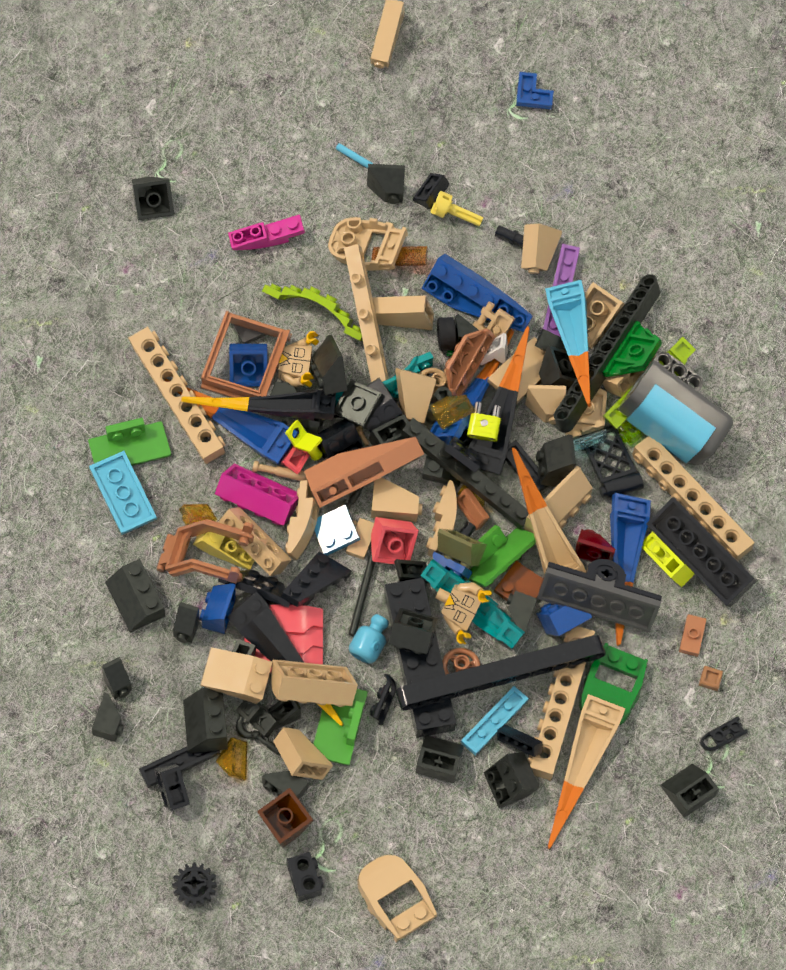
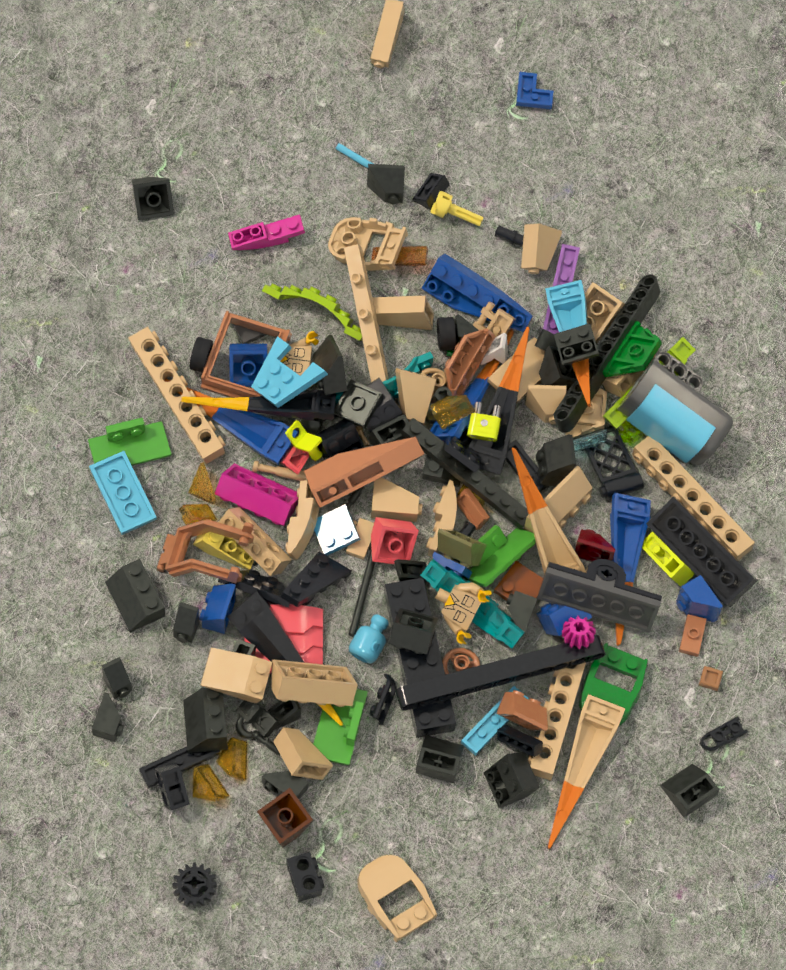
none -> clear yellow slope [188,462,216,504]
none -> black tyre [189,337,213,373]
none -> clear yellow slope [192,764,229,801]
none -> medium azure wing [251,336,328,408]
none -> nougat slope [496,690,548,731]
none -> pearl dark grey slope [554,323,599,366]
none -> dark pink gear [562,615,596,650]
none -> blue slope [676,575,723,622]

